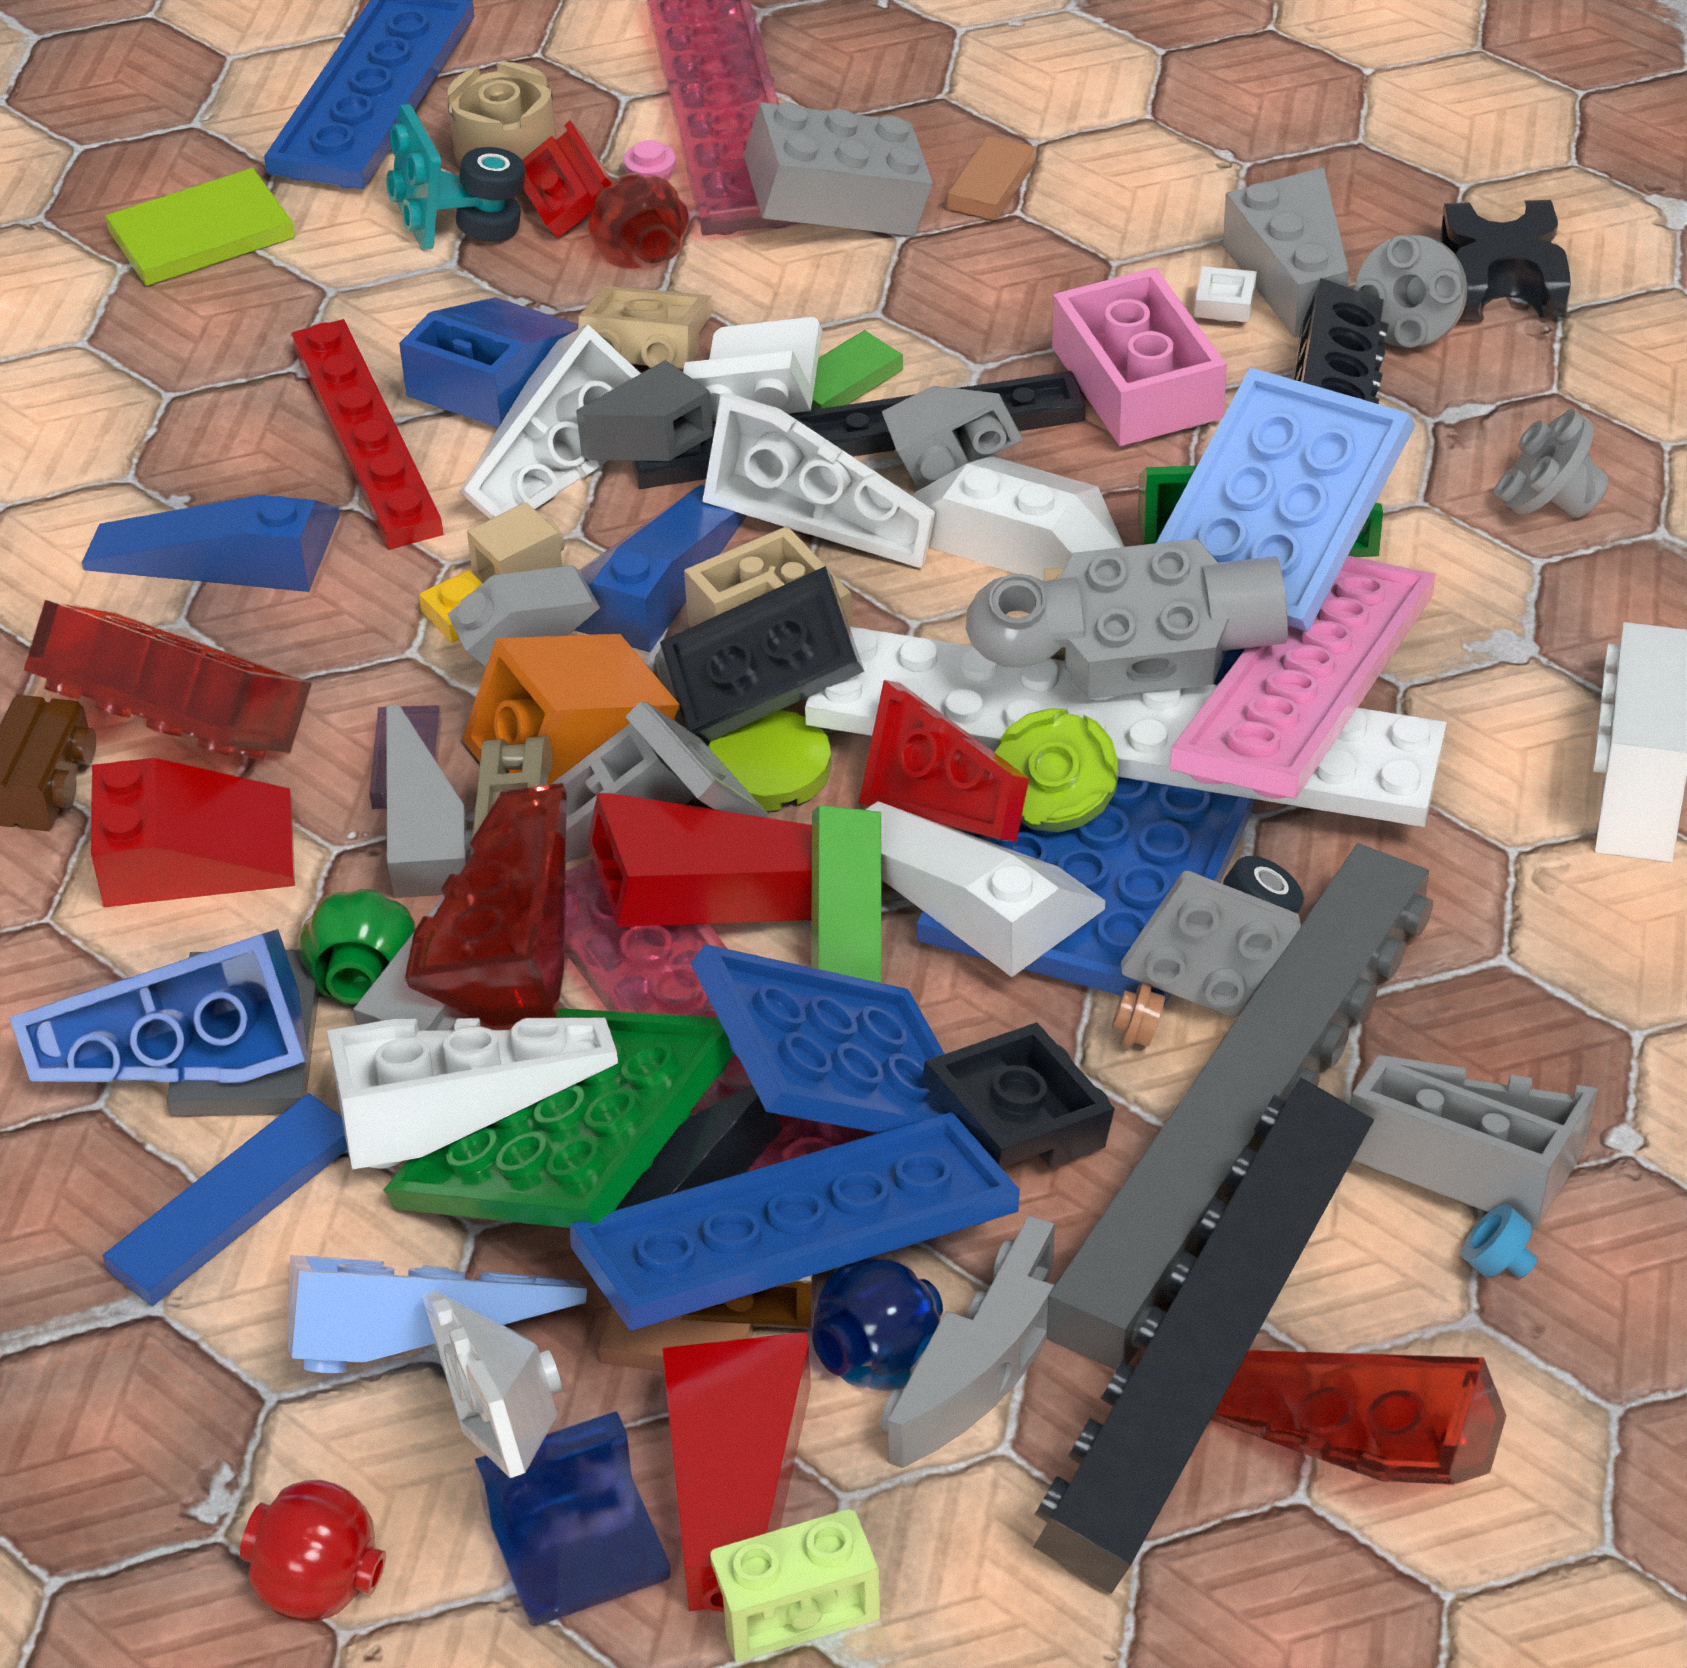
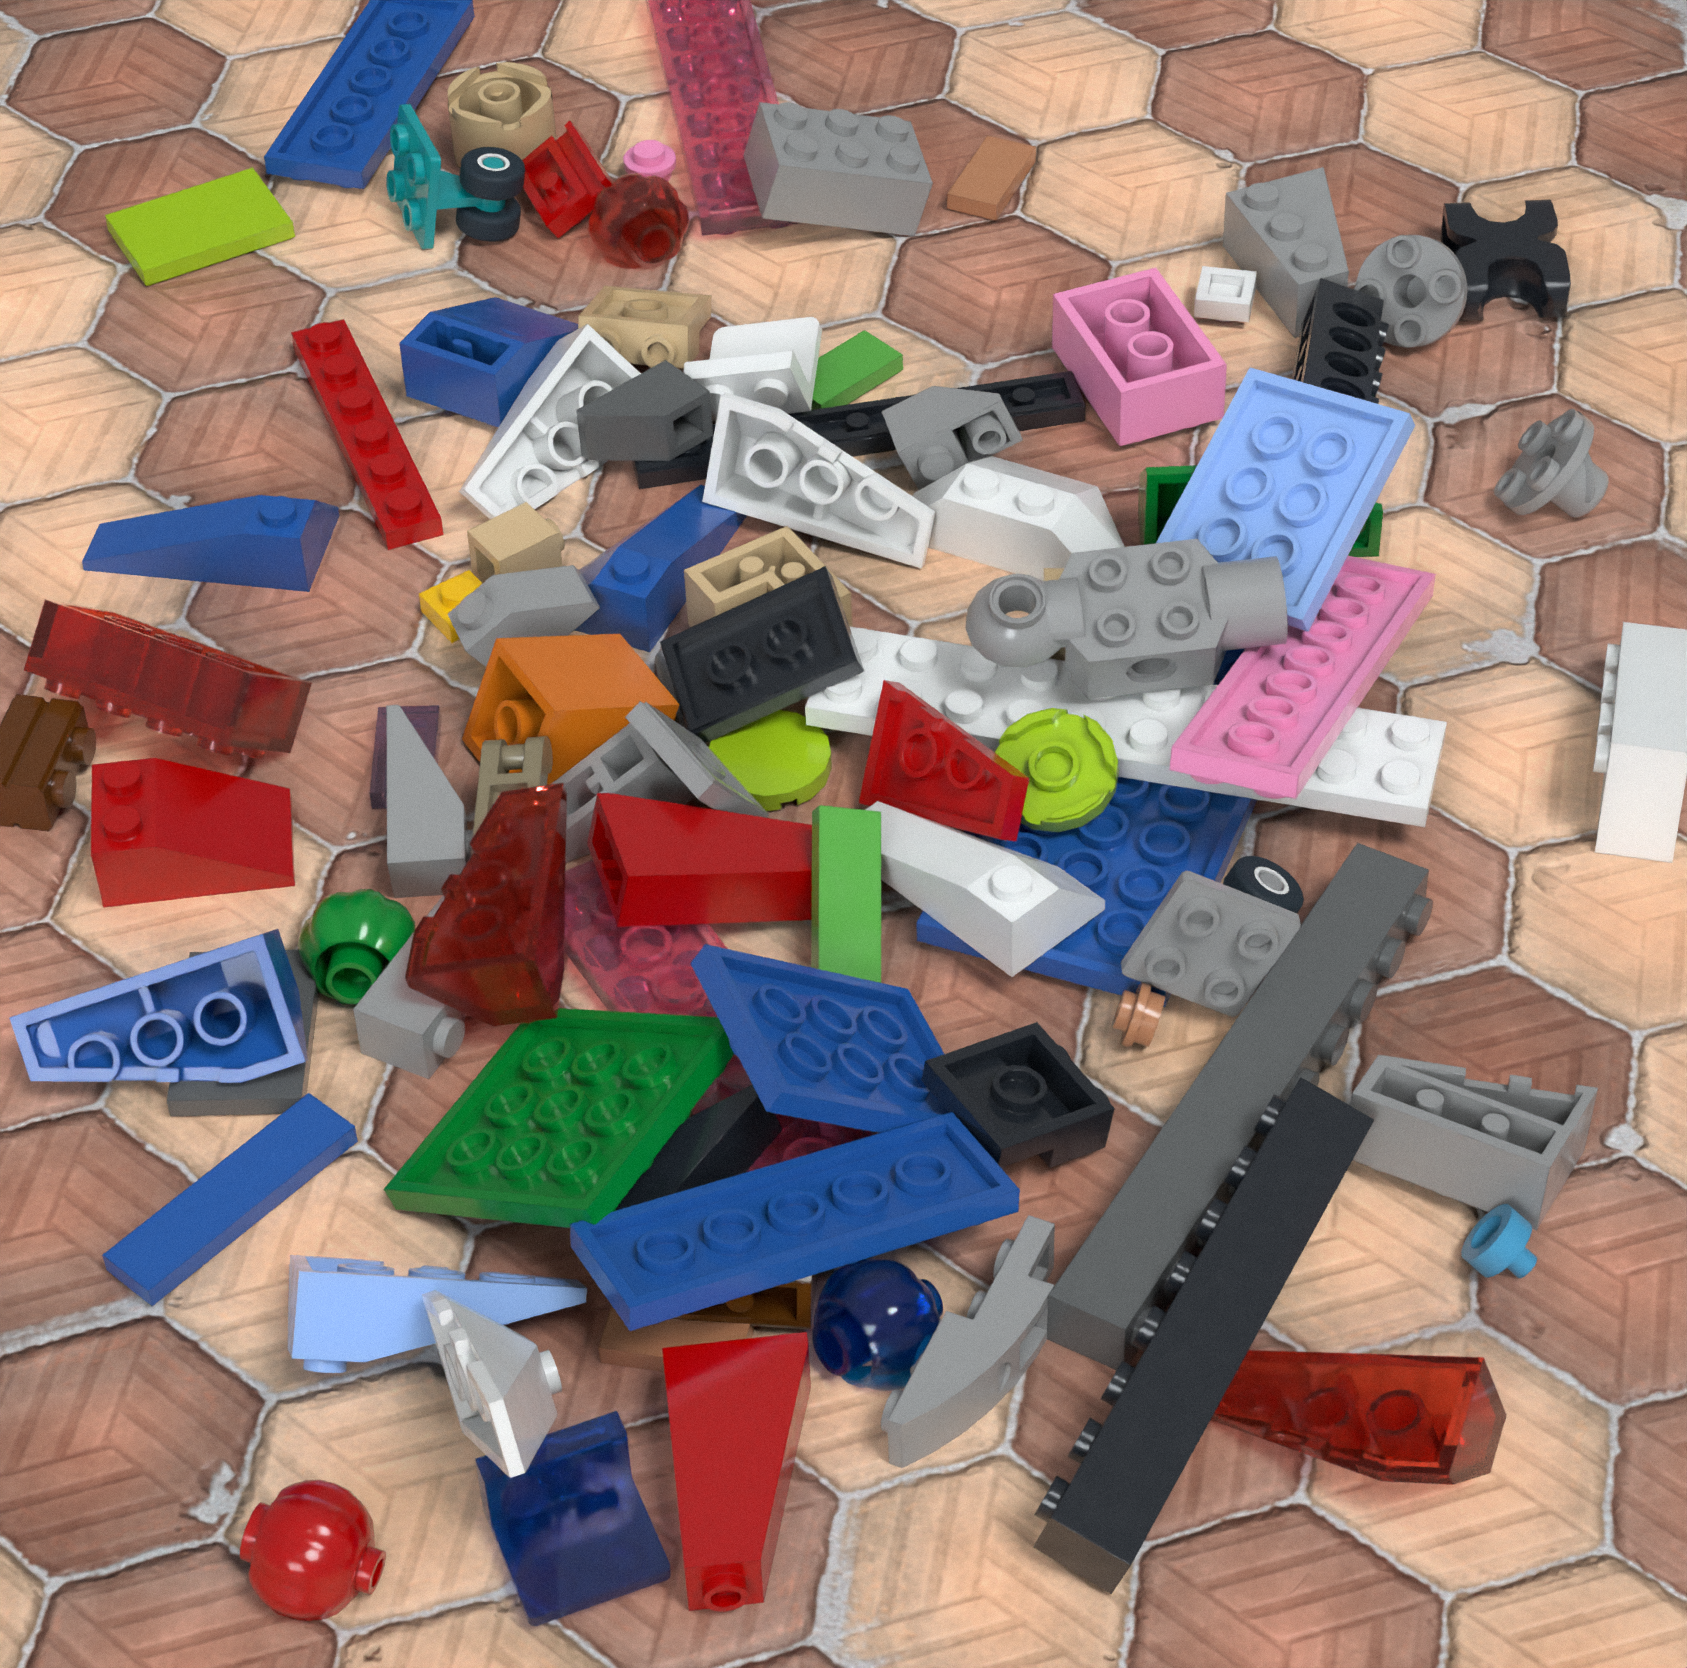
white wedge [327,1018,618,1170] -> none
yellowish green bracket [710,1509,880,1663] -> none

